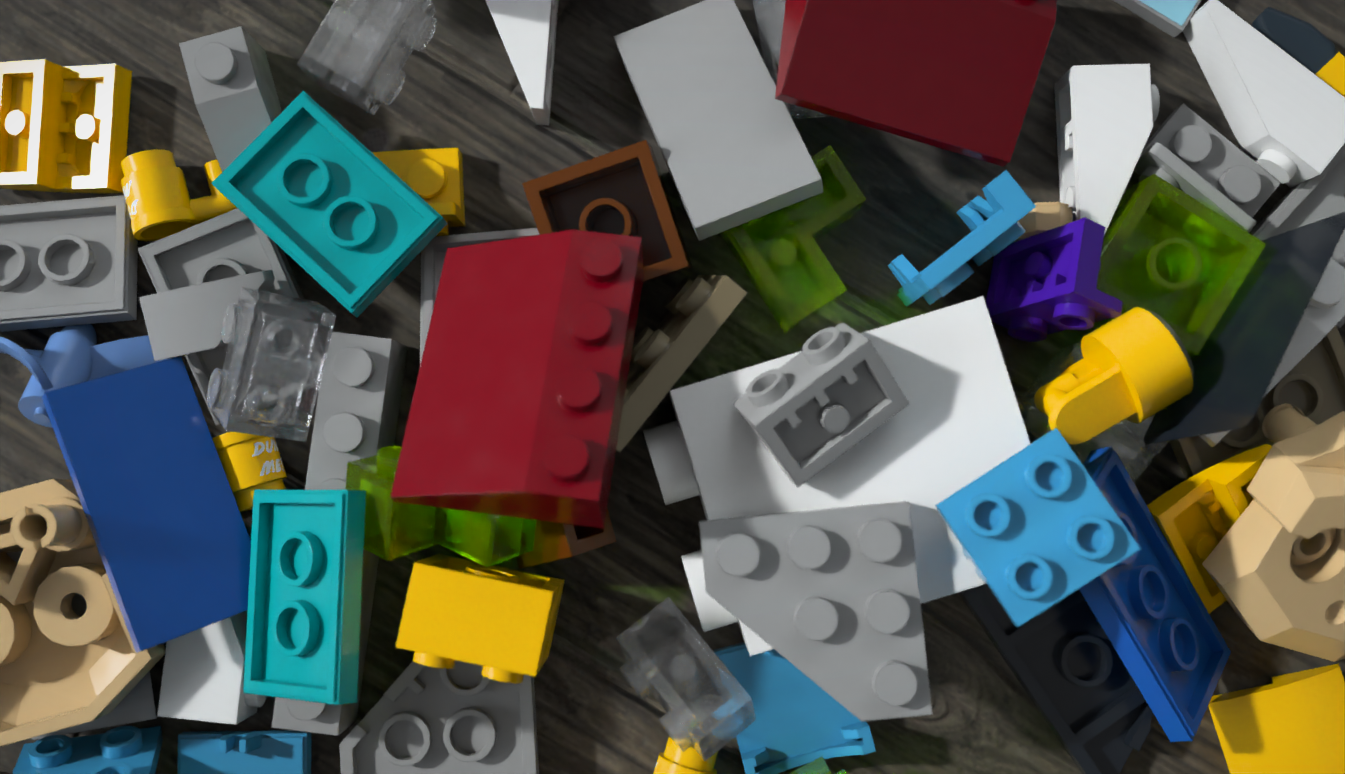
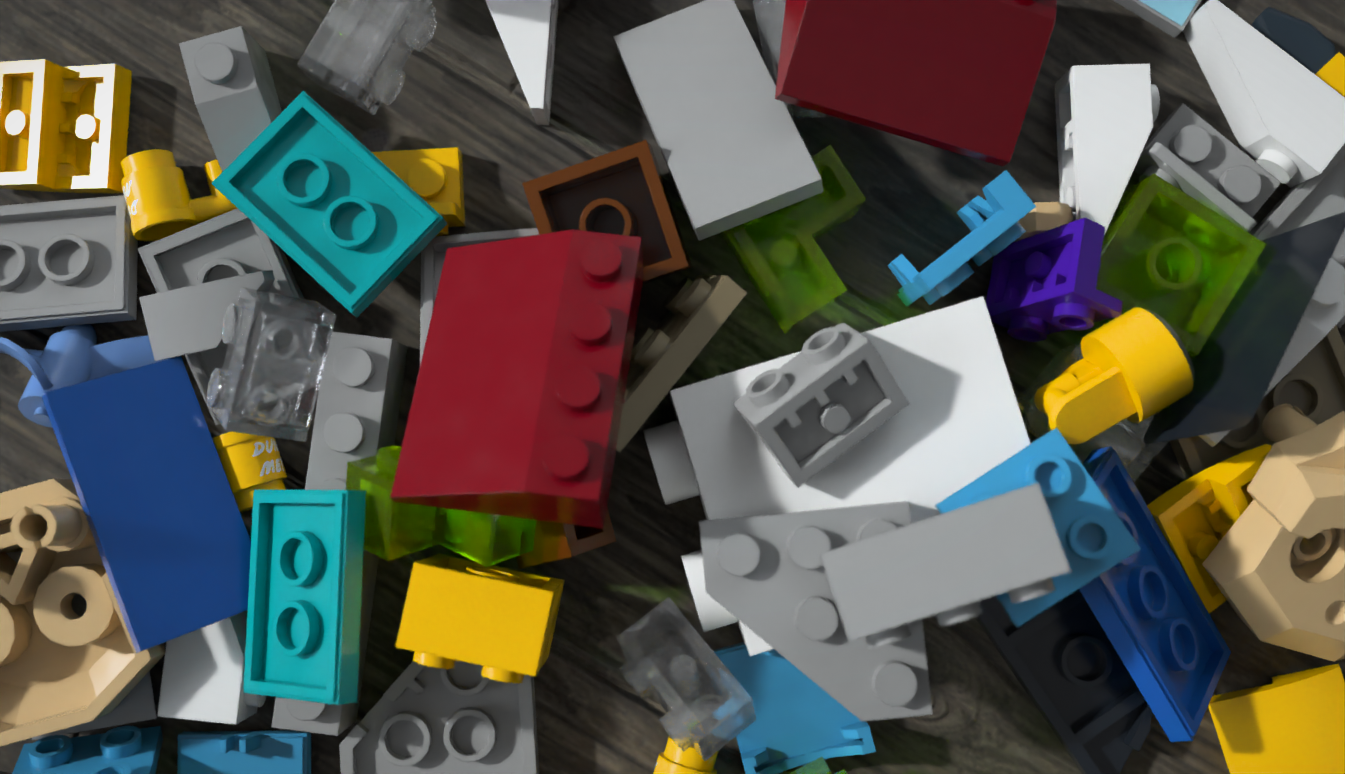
none -> light grey brick [820,483,1070,649]

